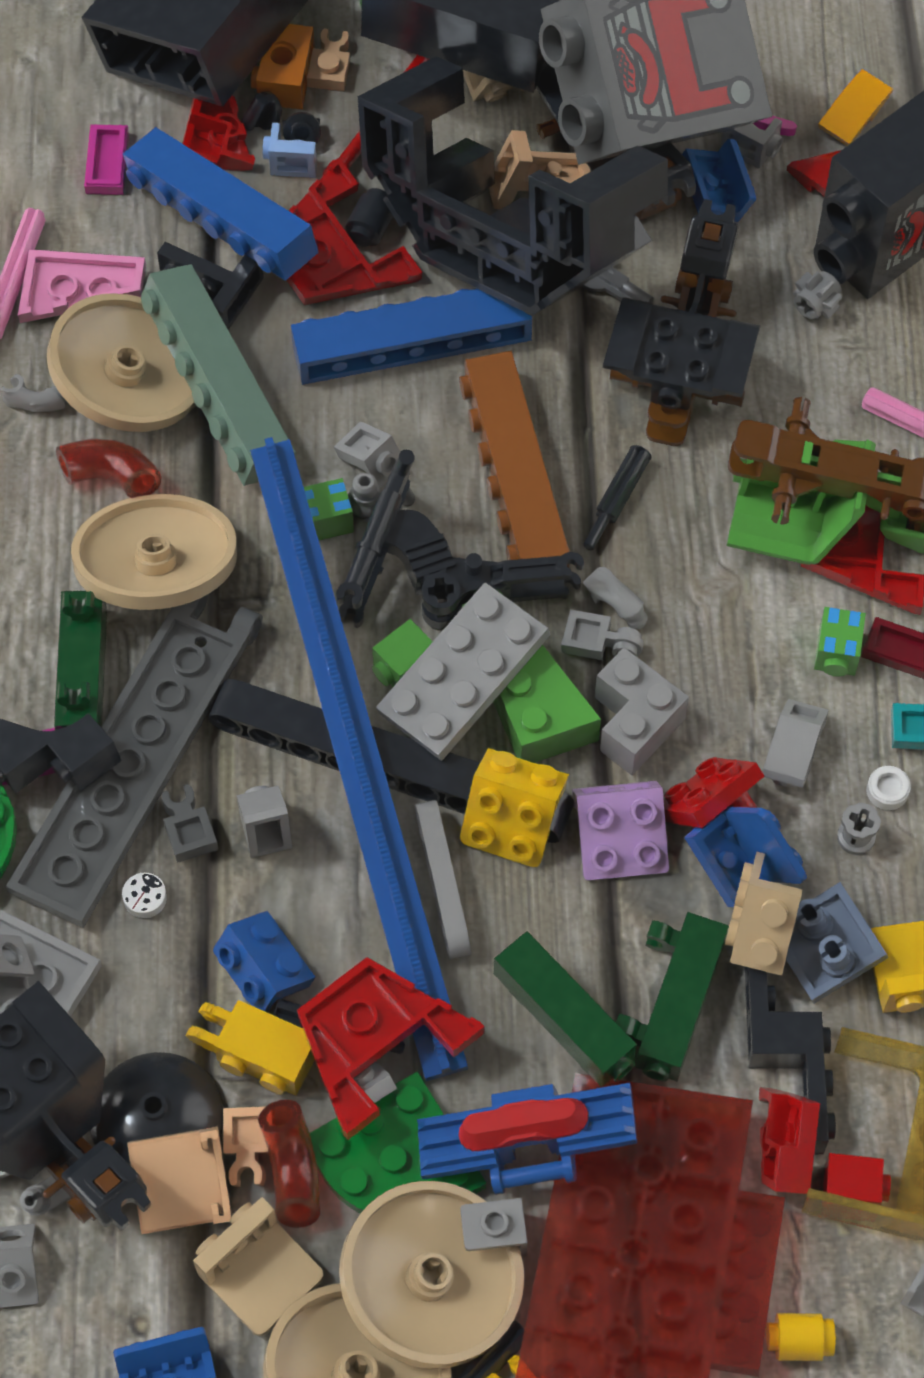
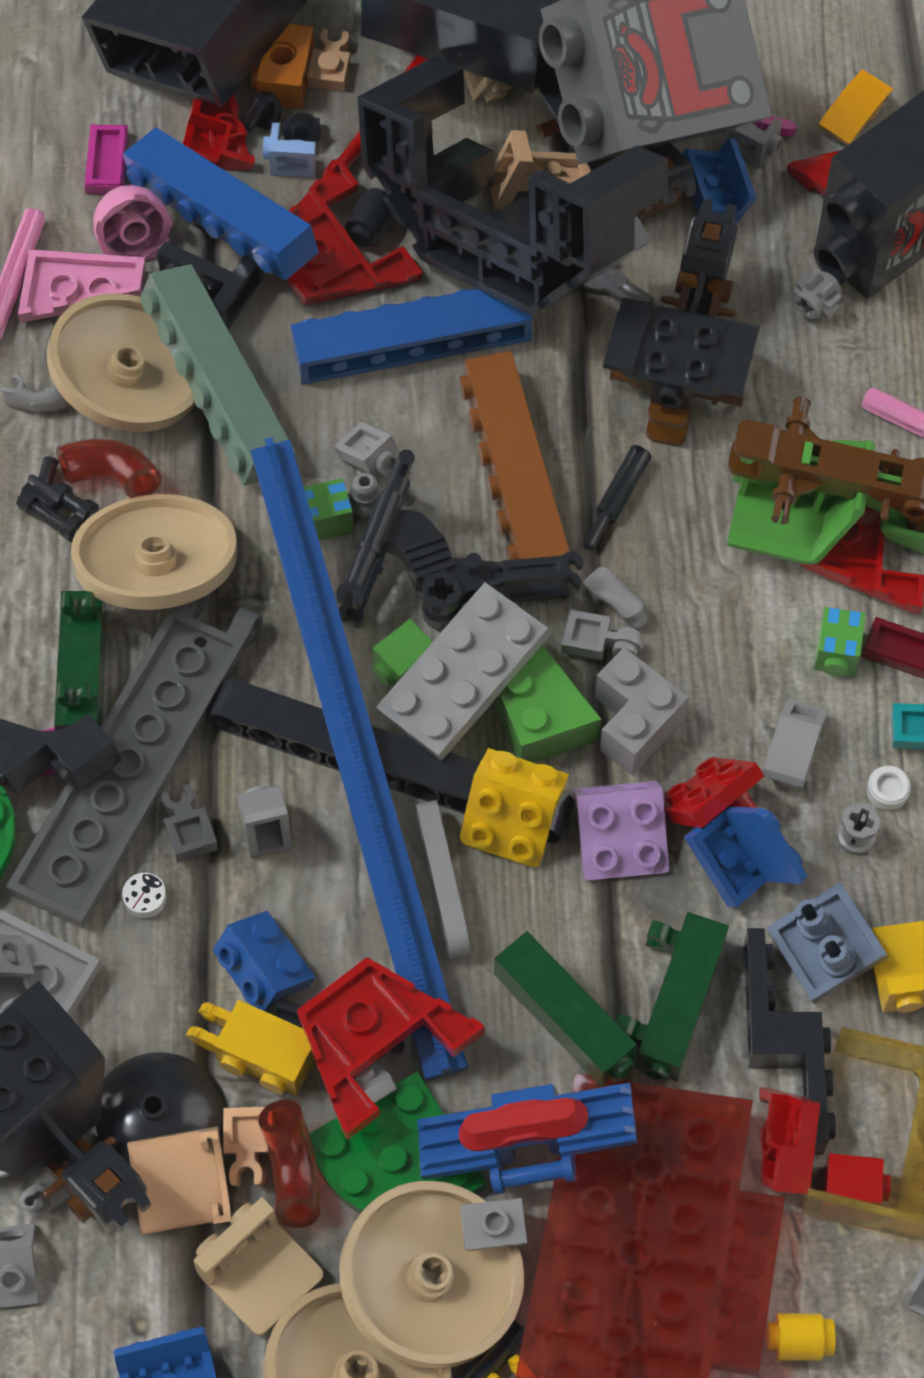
tan bracket [725,852,803,976] -> none
none -> black piece [16,456,99,542]
none -> bright pink cylinder [93,185,172,262]

